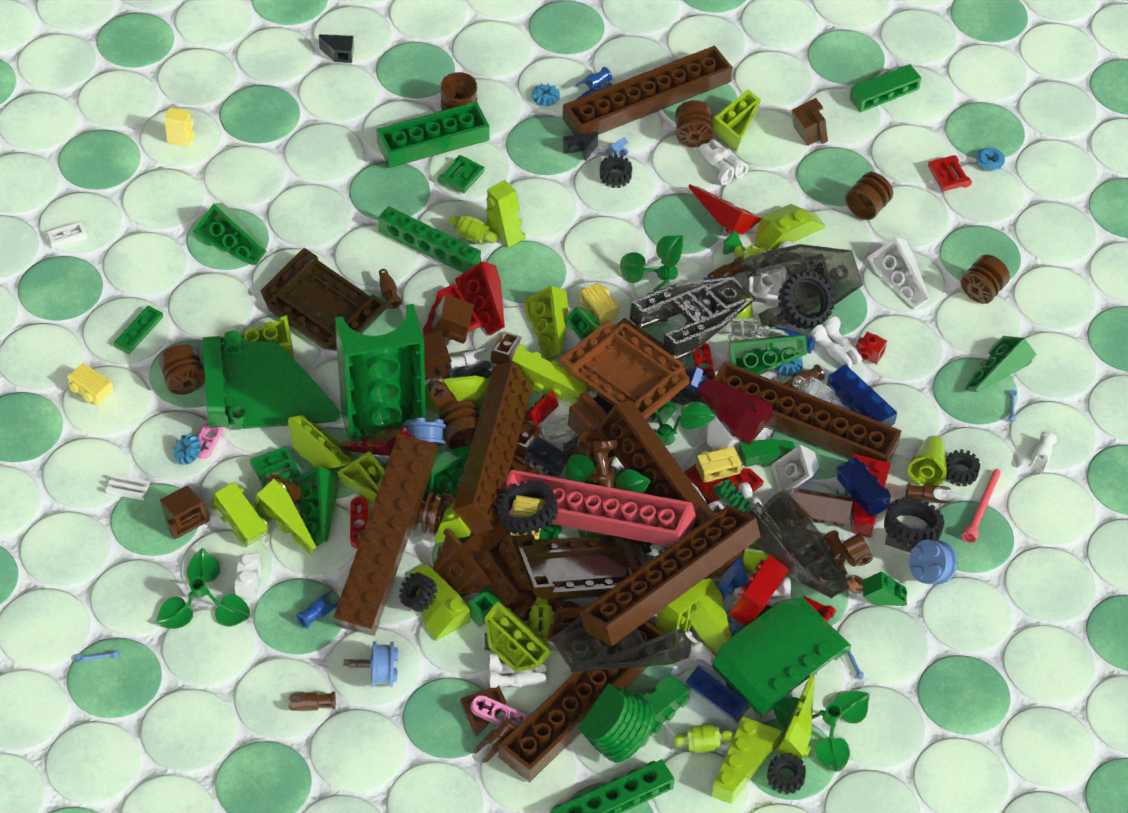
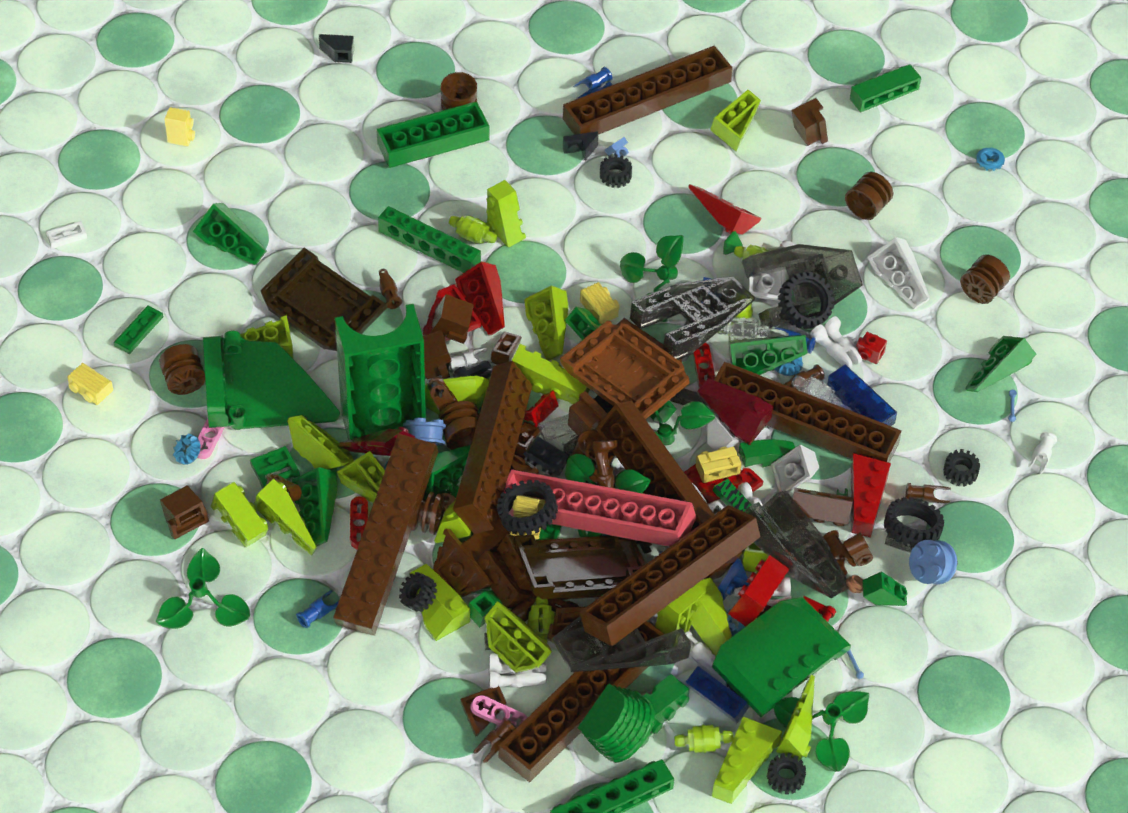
medium blue hinge [76,650,119,663] -> none
white tile [106,474,150,501] -> none
white piece [235,552,261,600] -> none
reddish brown piece [288,691,336,711] -> none
medium blue wheel [343,641,398,687] -> none
green plate [437,155,484,194] -> none
dark azure gear [532,83,560,106] -> none
reddish brown wheel [675,100,713,148] -> none
blue slope [682,367,707,394] -> none
white piece [699,139,748,185] -> none
reddish brown piece [707,257,746,288] -> none
lime wedge [755,204,826,252] -> none
clear blue brick [836,457,891,518] -> none
lime cone [908,436,947,486] -> none
red plate [928,155,972,192] -> none
coral piece [961,469,1001,543] -> none

